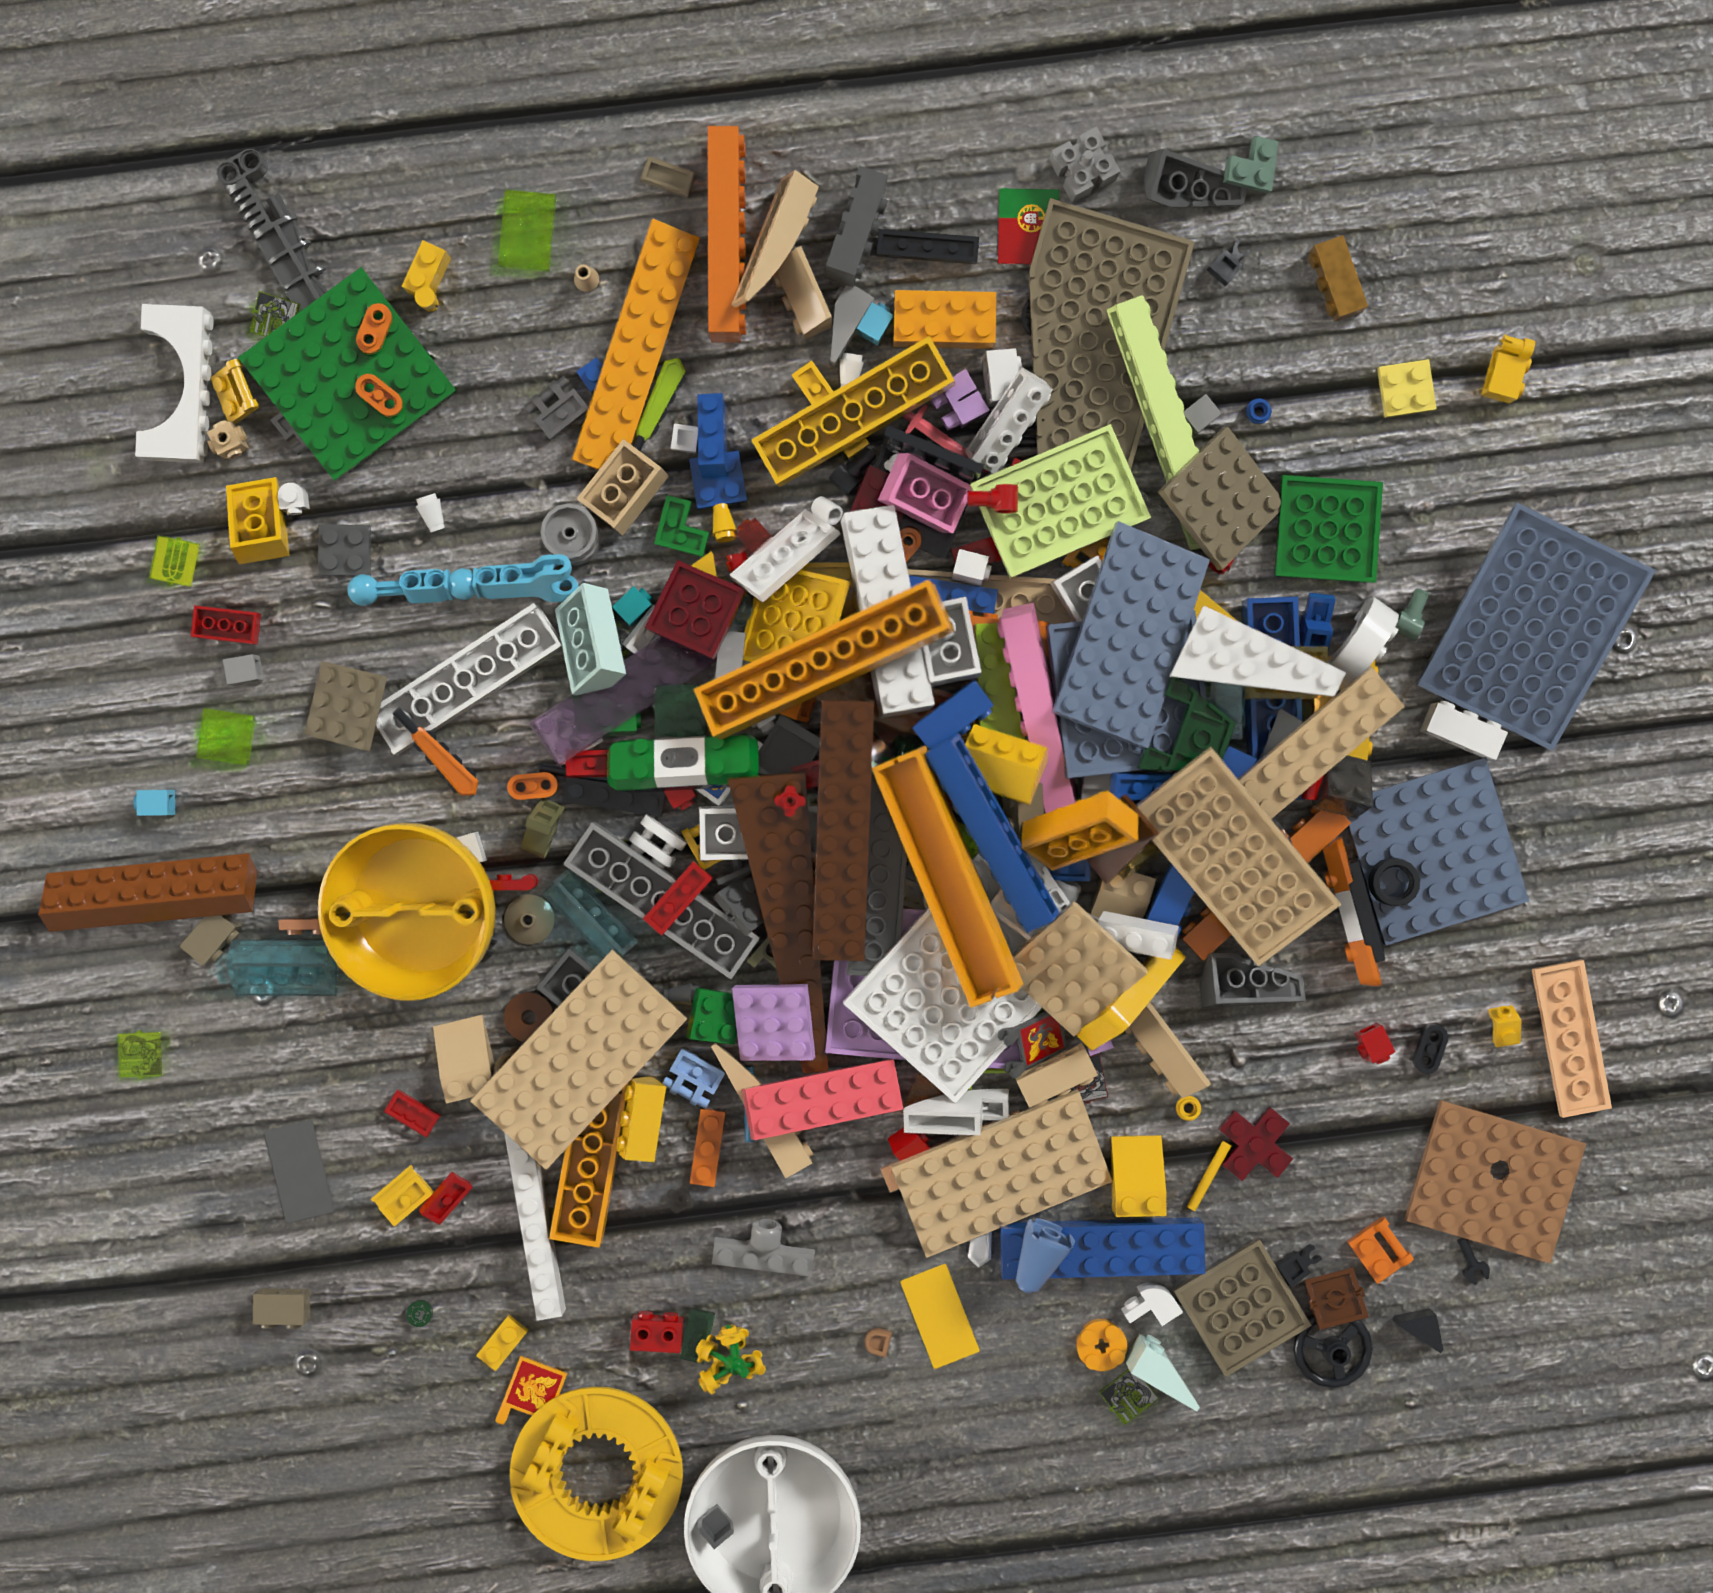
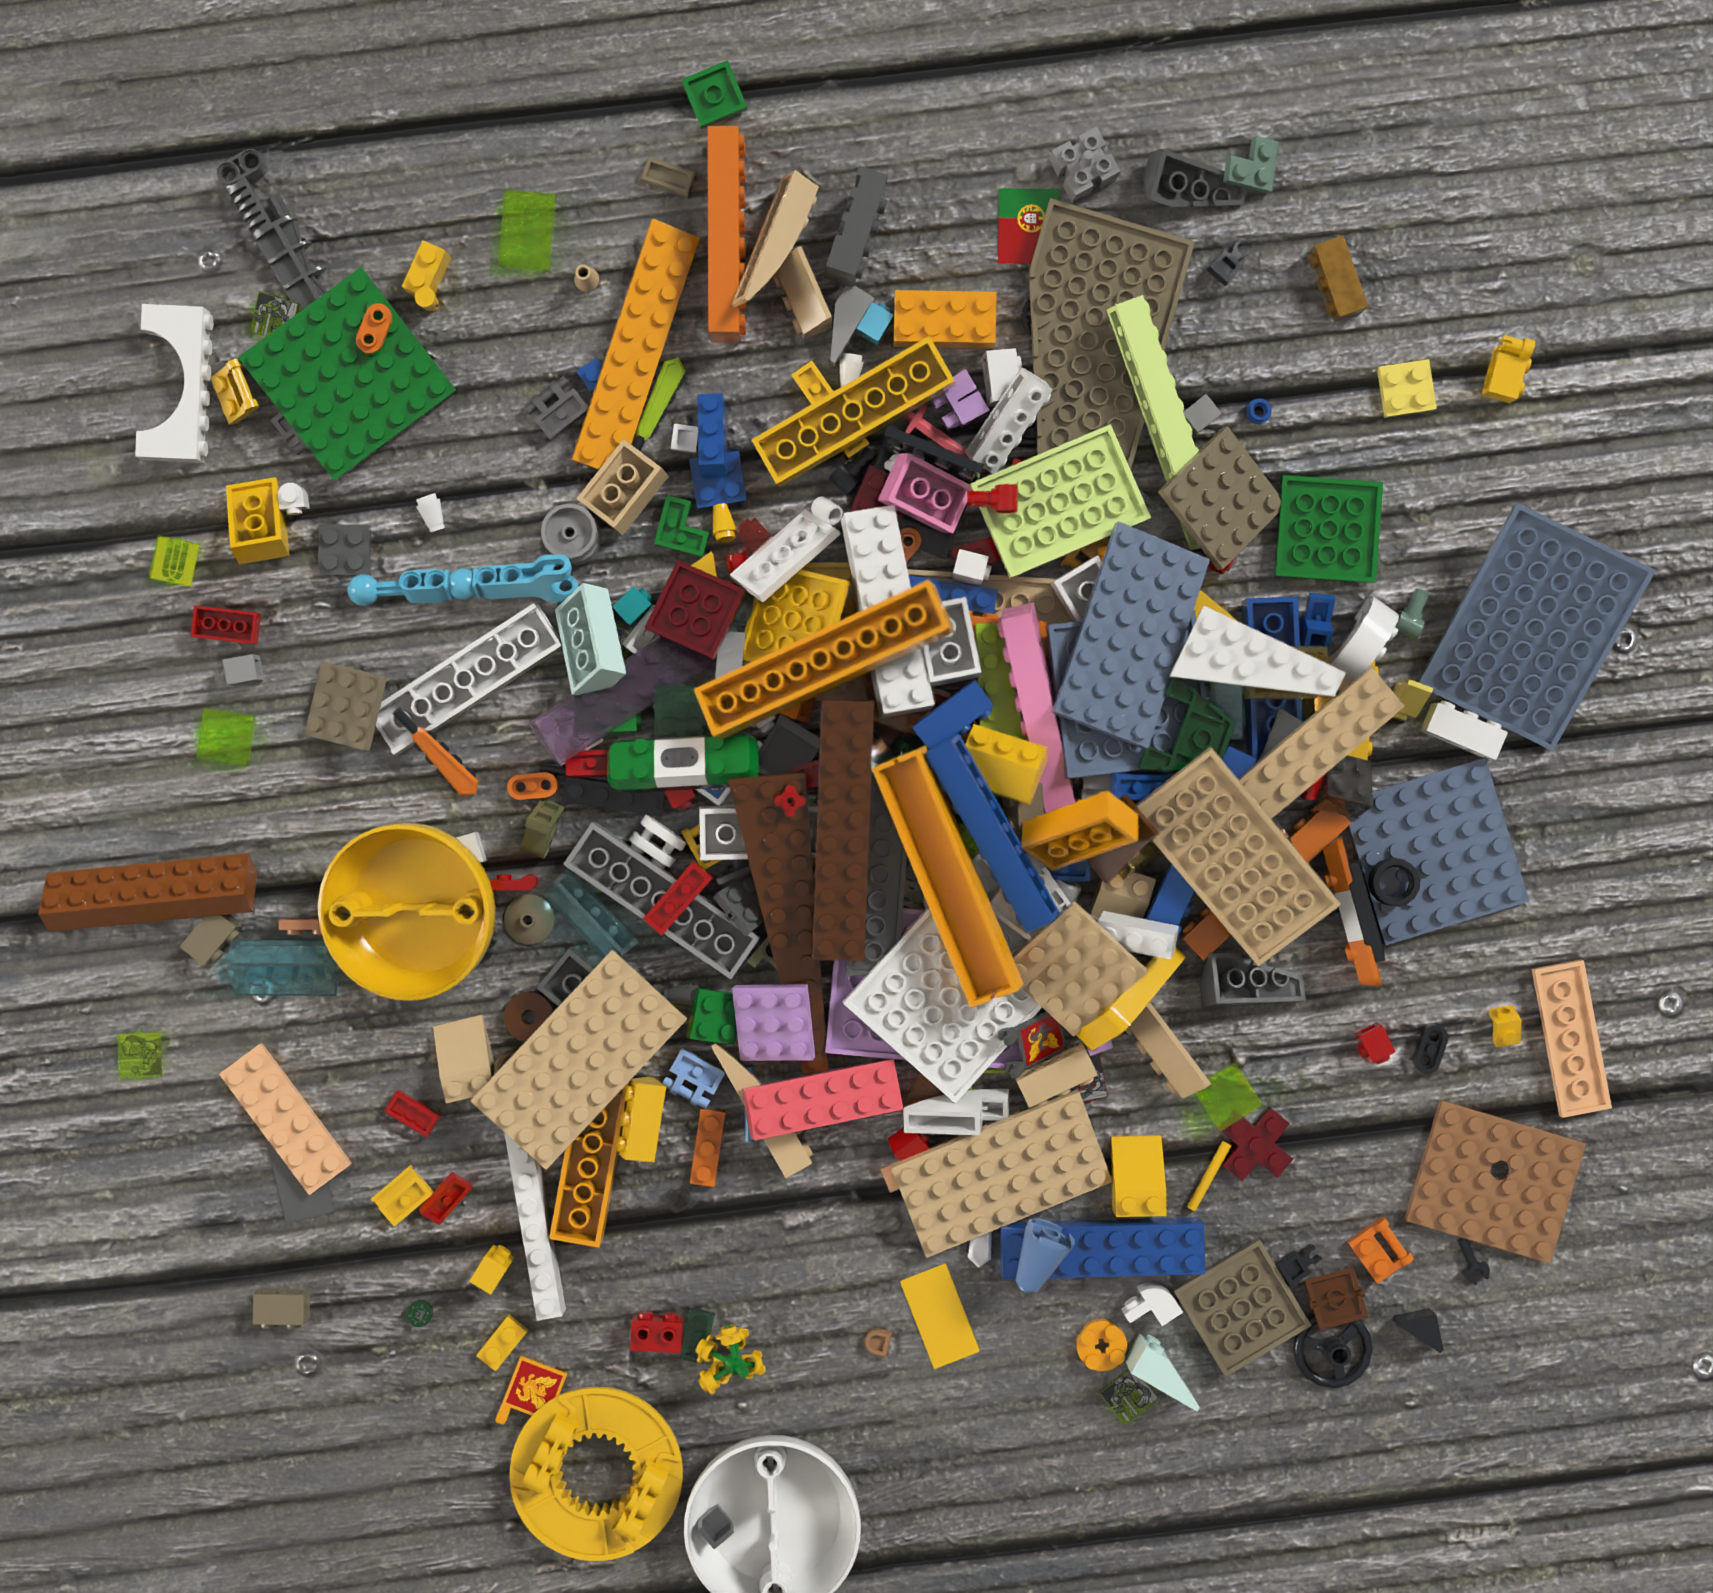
medium azure brick [133,790,175,816] -> none
tan brick [207,421,249,460] -> none
orange plate [355,374,403,417] -> none
light grey plate [712,1218,815,1277] -> none
black plate [877,229,979,265] -> none
yellow plate [1176,1095,1201,1121] -> none
none -> light nougat plate [219,1043,352,1195]
none -> yellow brick [469,1244,515,1295]
none -> green plate [681,60,748,129]
none -> clear neon green plate [1195,1062,1263,1132]
none -> light yellow slope [1393,679,1433,721]

